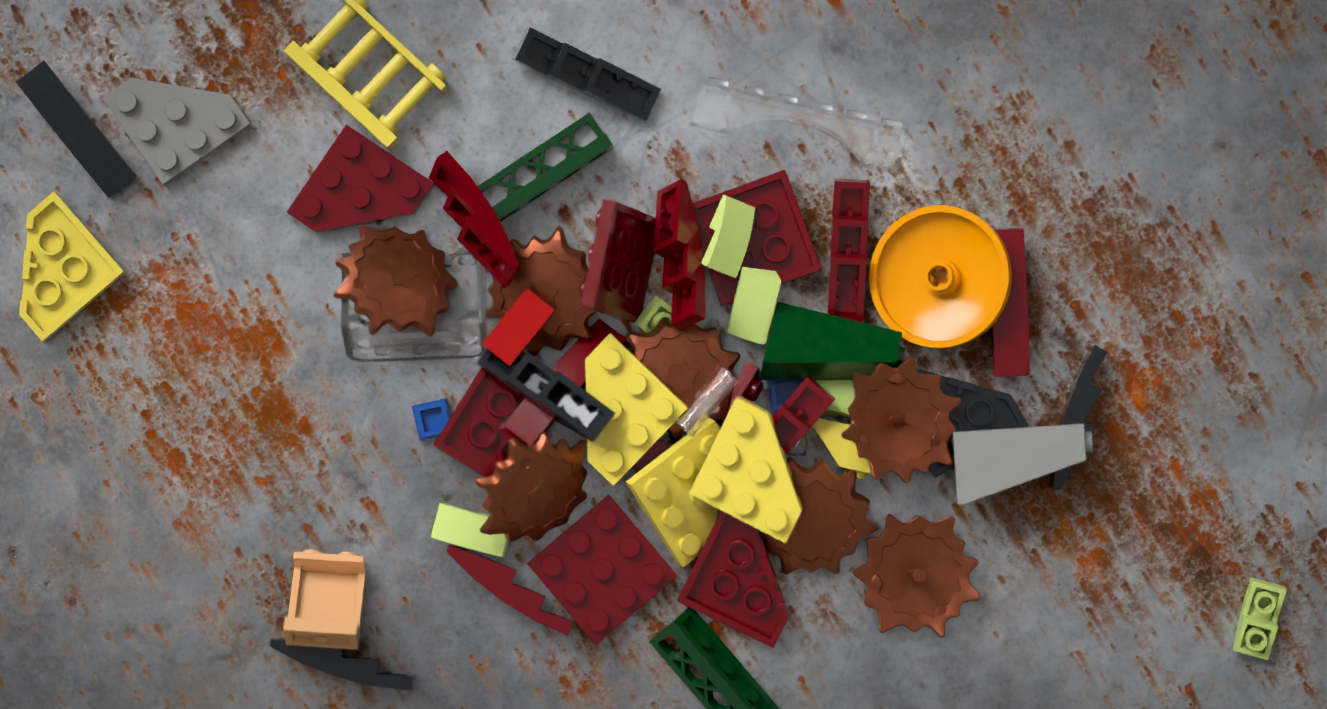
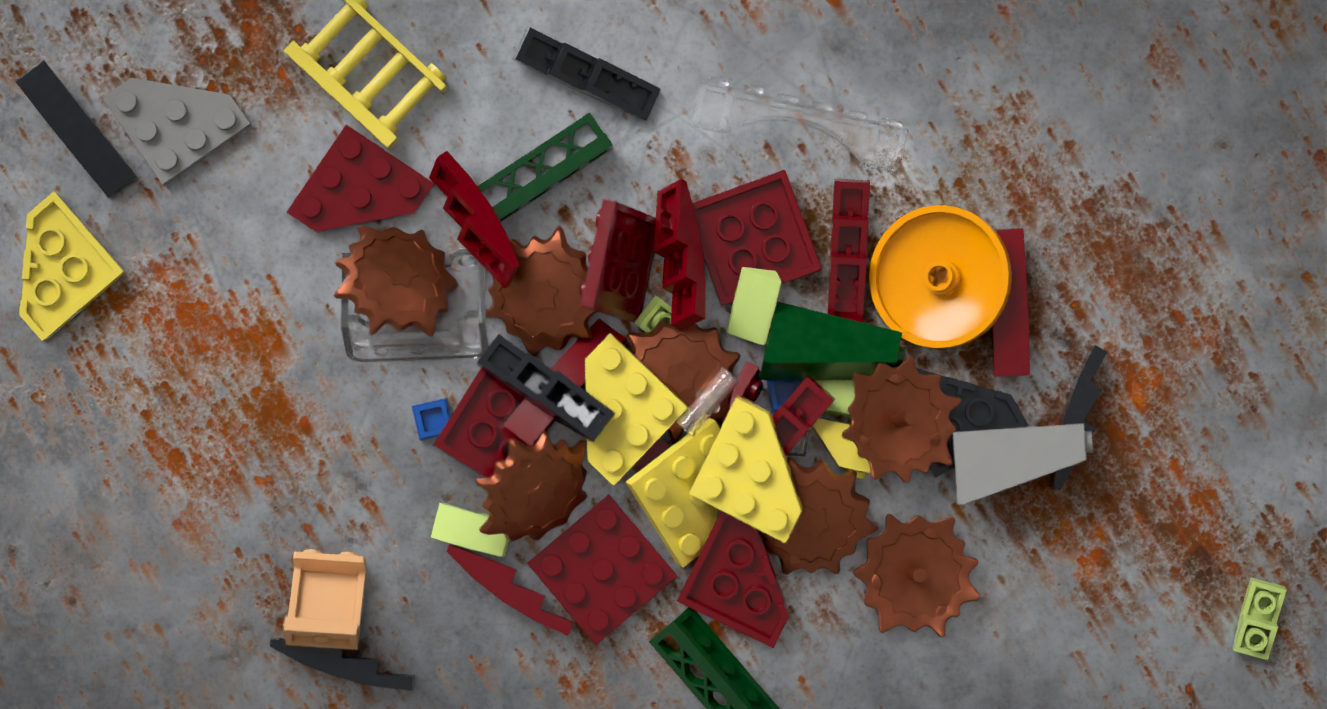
red tile [482,288,556,367] -> none
yellowish green slope [701,194,755,278] -> none

